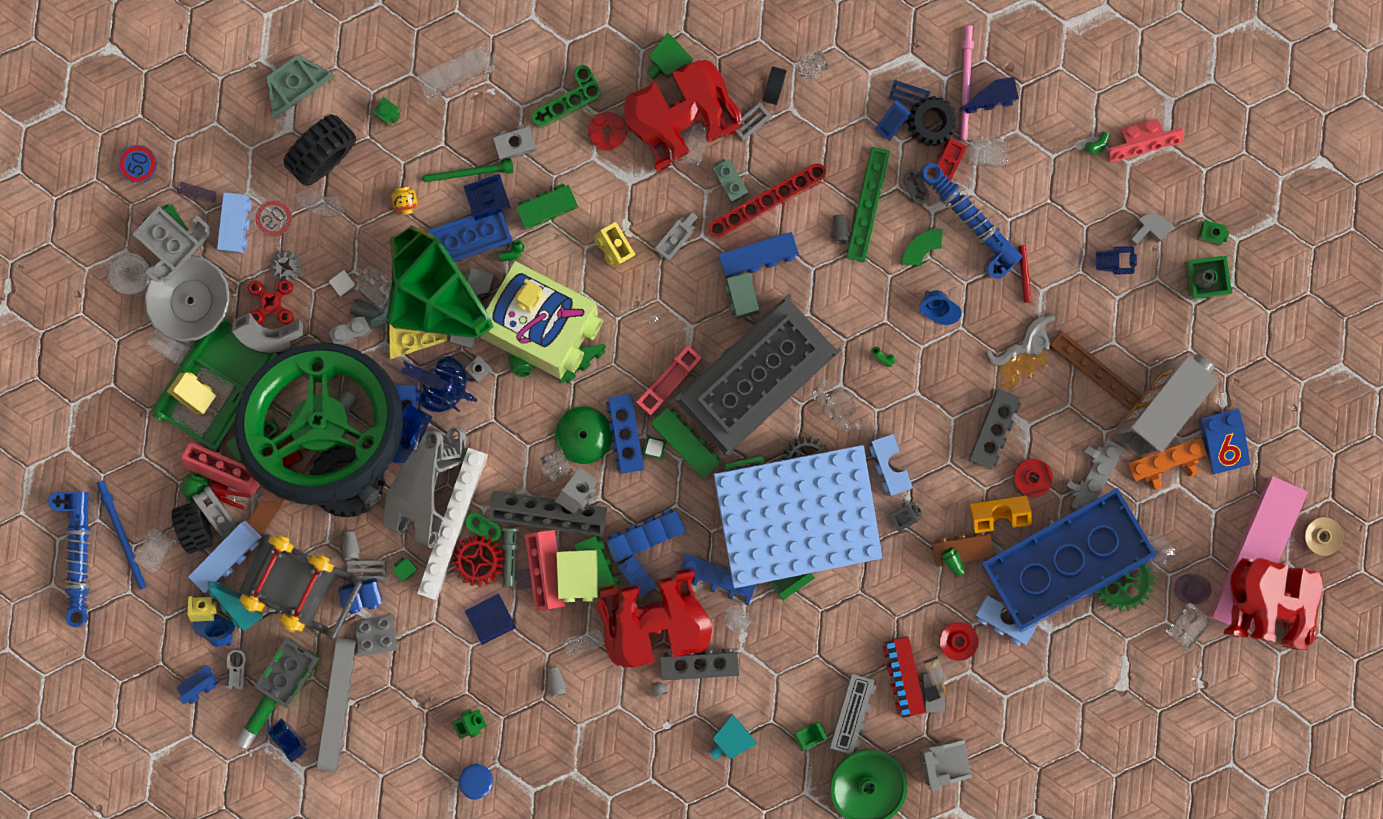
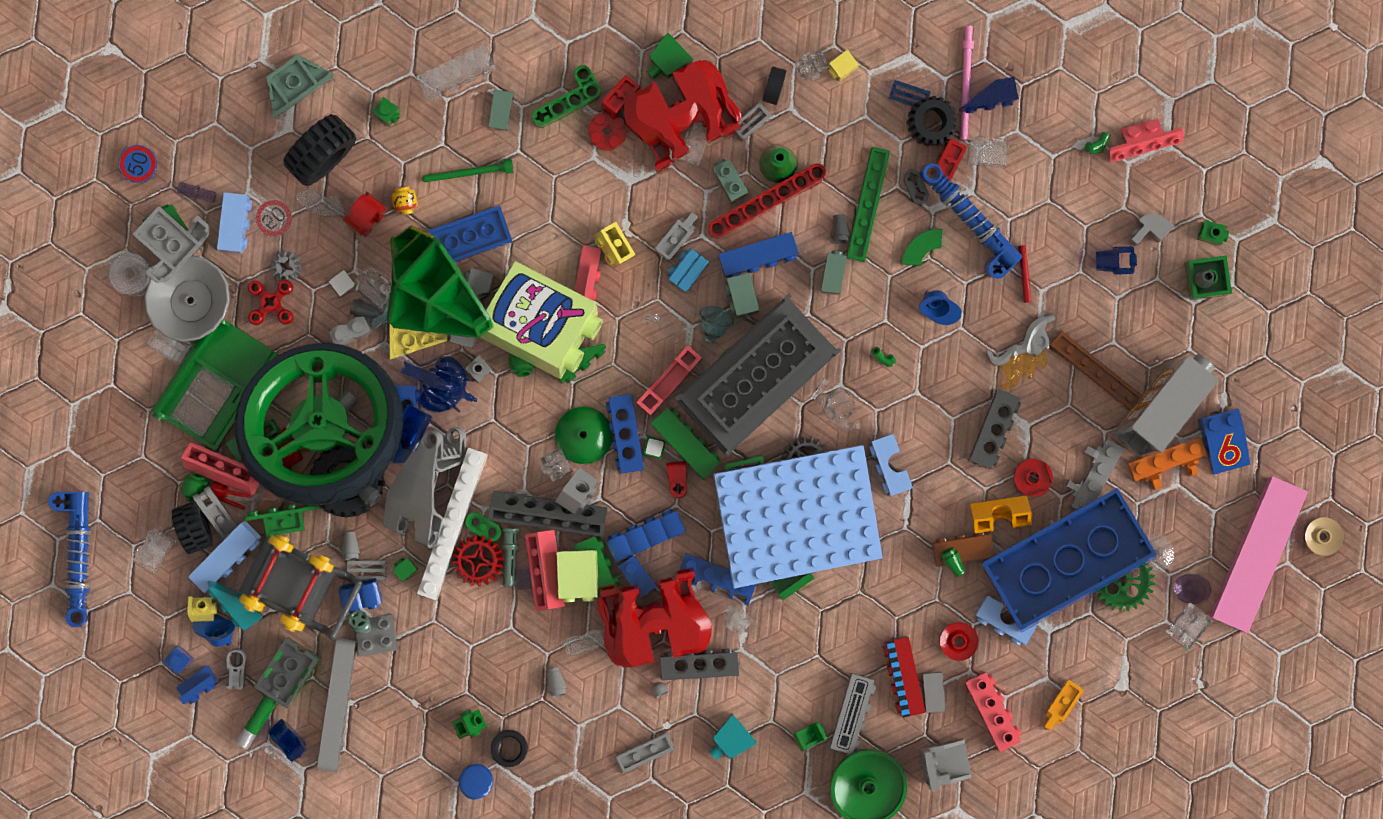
blue bar [97,480,147,590] -> none
light yellow brick [167,372,216,415] -> none
light grey arch [232,313,303,353] -> none
clear blue tile [463,174,511,221] -> none
clear blue tile [465,593,517,645] -> none
light grey brick [493,125,537,161] -> none
green arm [499,240,524,262] -> none
light yellow brick [515,279,544,313] -> none
green brick [516,184,578,230] -> none
blue tile [875,101,911,141] -> none
dark grey bracket [889,501,923,532] -> none
piece [923,656,947,702] -> none
red animal [1223,557,1323,650] -> none
none -> blue brick [163,646,194,674]
none -> green bracket [243,504,322,537]
none -> red brick [343,192,386,237]
none -> sand green wheel [349,610,371,634]
none -> sand green tile [488,90,513,131]
none -> black tyre [491,730,528,767]
none -> coral bracket [574,245,602,301]
none -> red hinge [601,75,640,118]
none -> light grey tile [615,732,675,774]
none -> red piece [666,461,688,498]
none -> dark azure brick [667,248,709,293]
none -> clear light blue hat [699,306,734,343]
none -> green cone [759,145,797,183]
none -> sand green brick [820,250,847,295]
none -> light yellow brick [828,50,859,82]
none -> coral brick [964,671,1022,752]
none -> light orange hinge [1043,679,1084,731]

